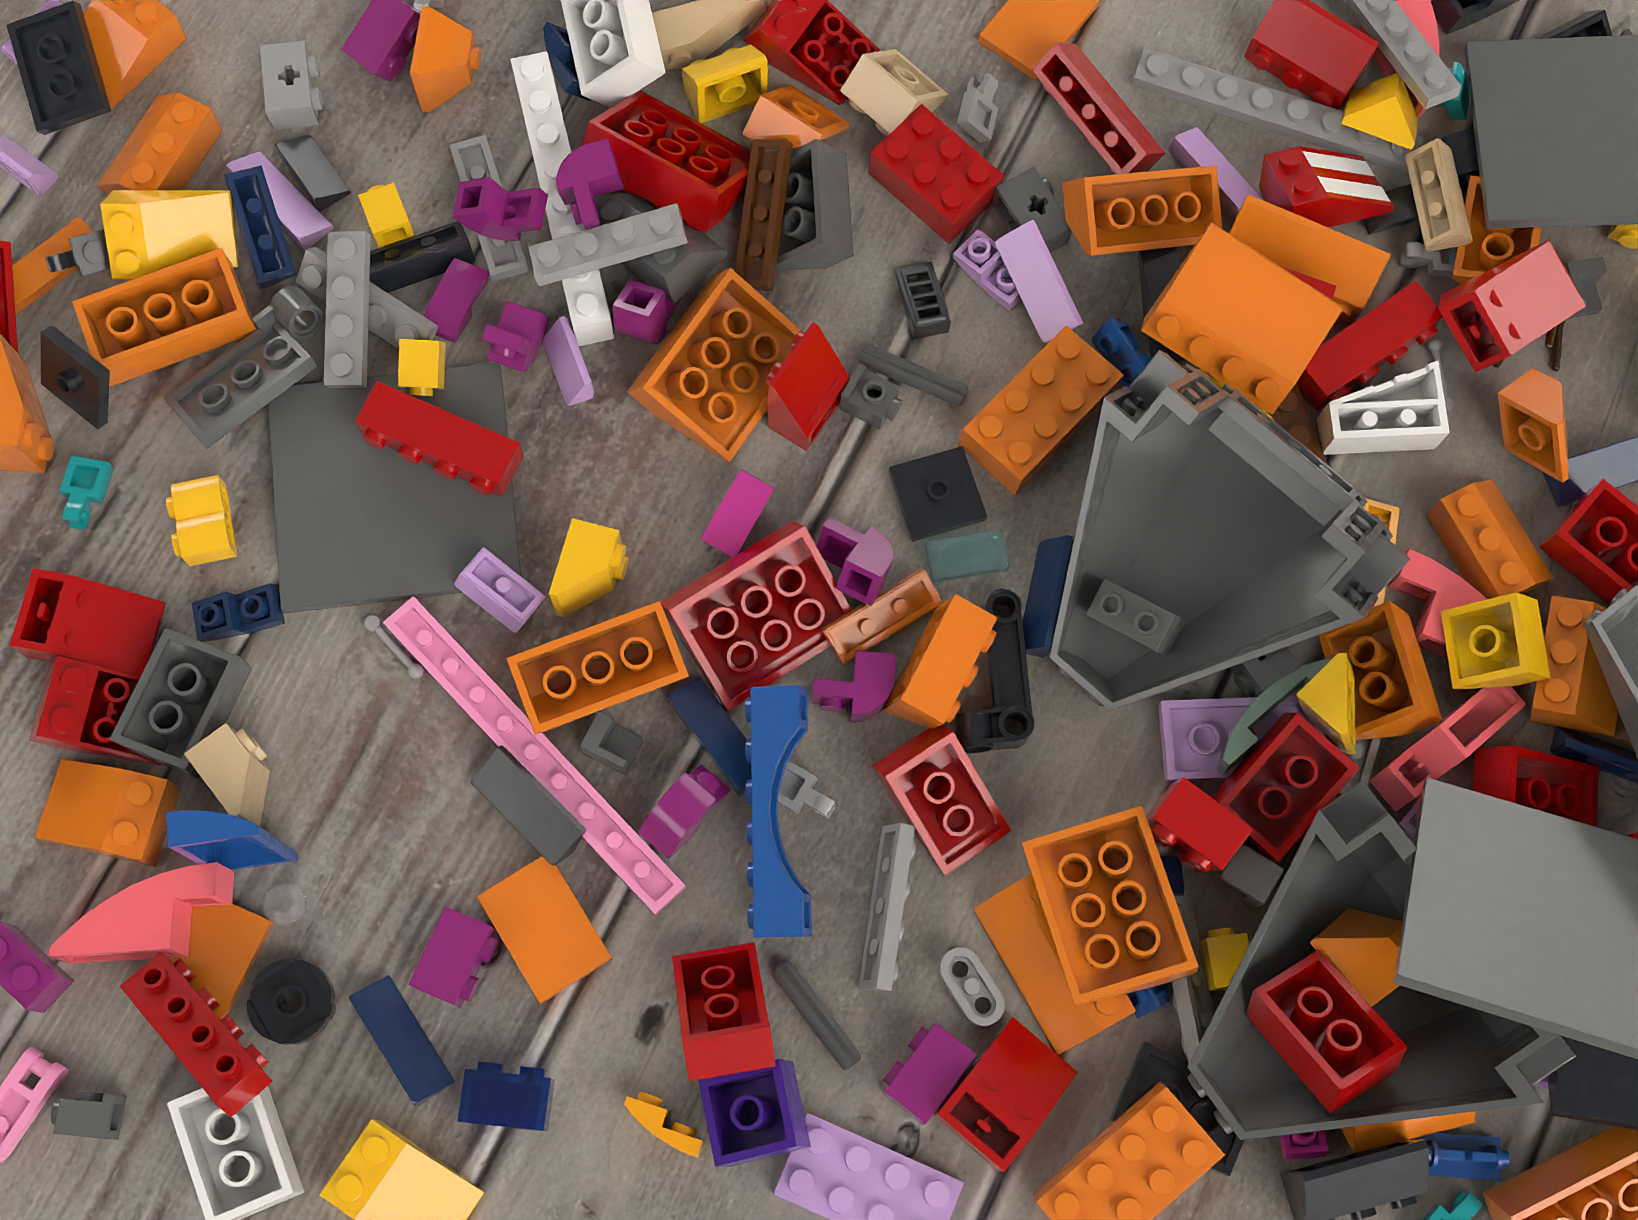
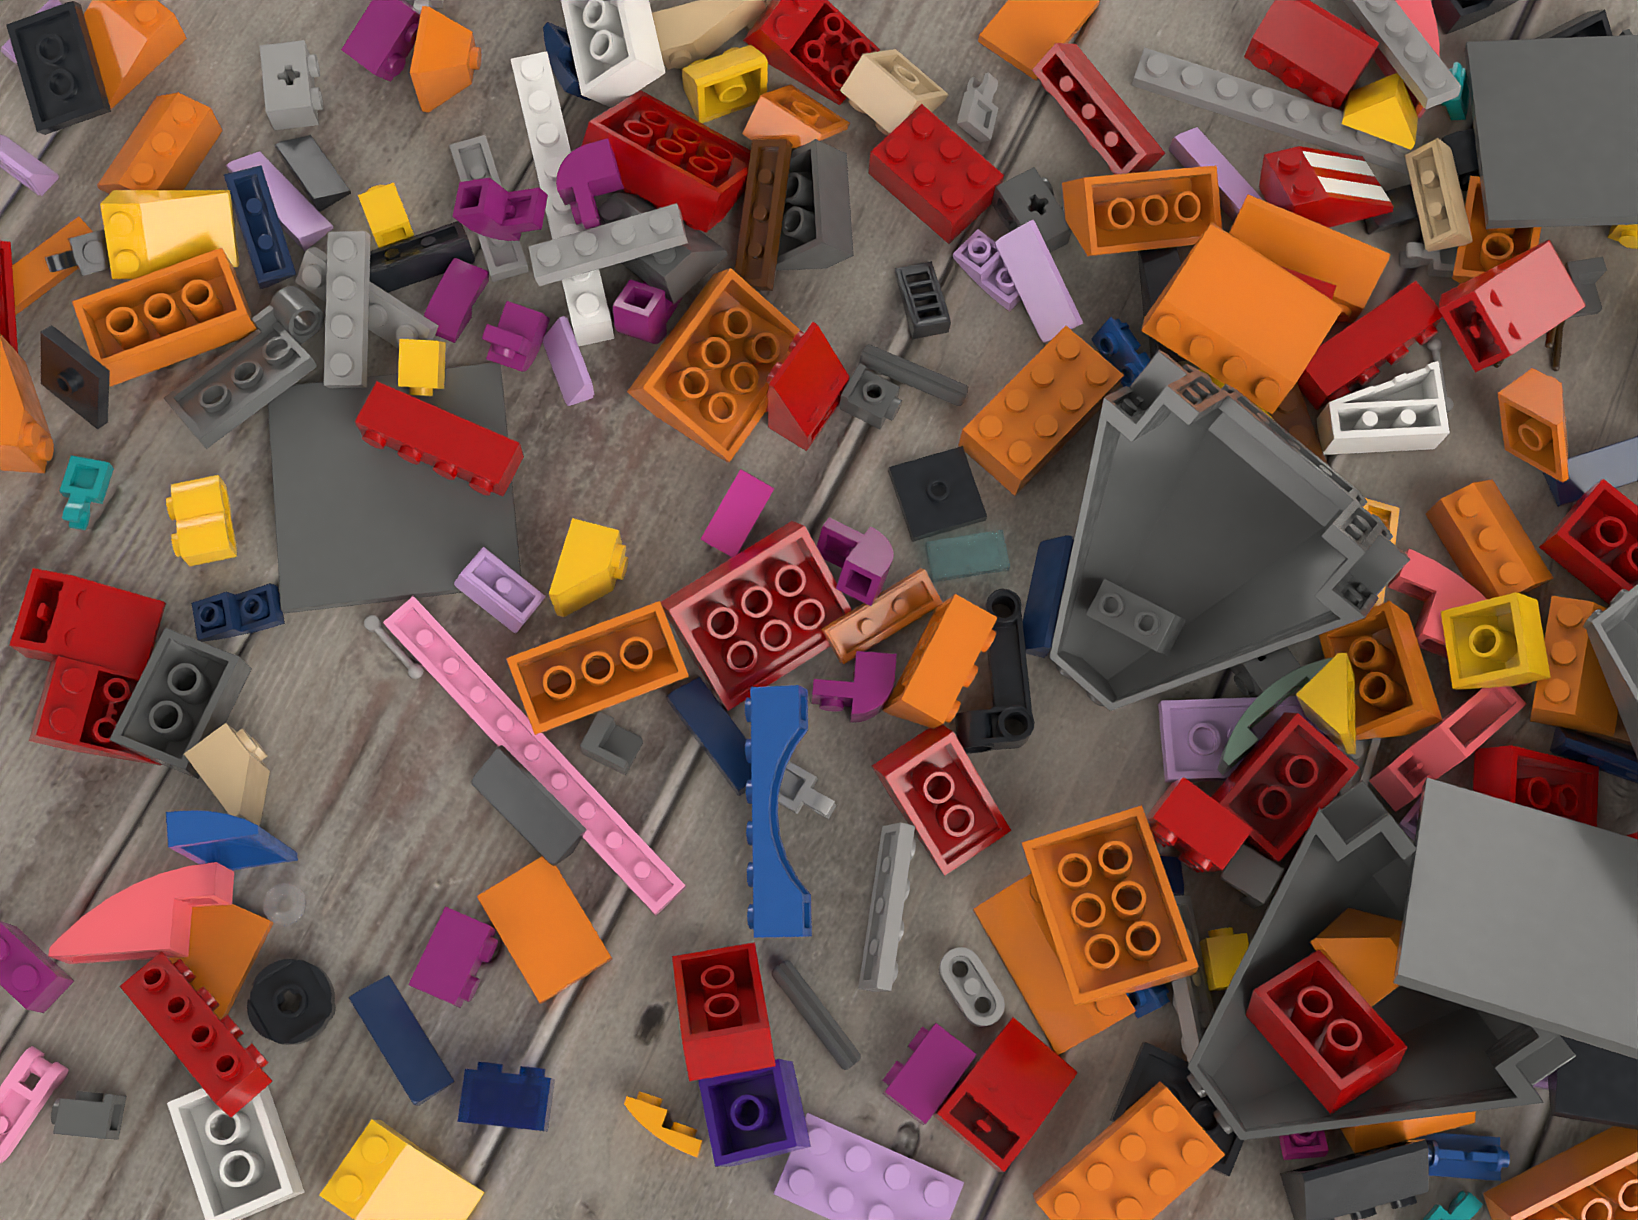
orange slope [34,759,181,867] -> none
magenta brick [638,764,731,859] -> none

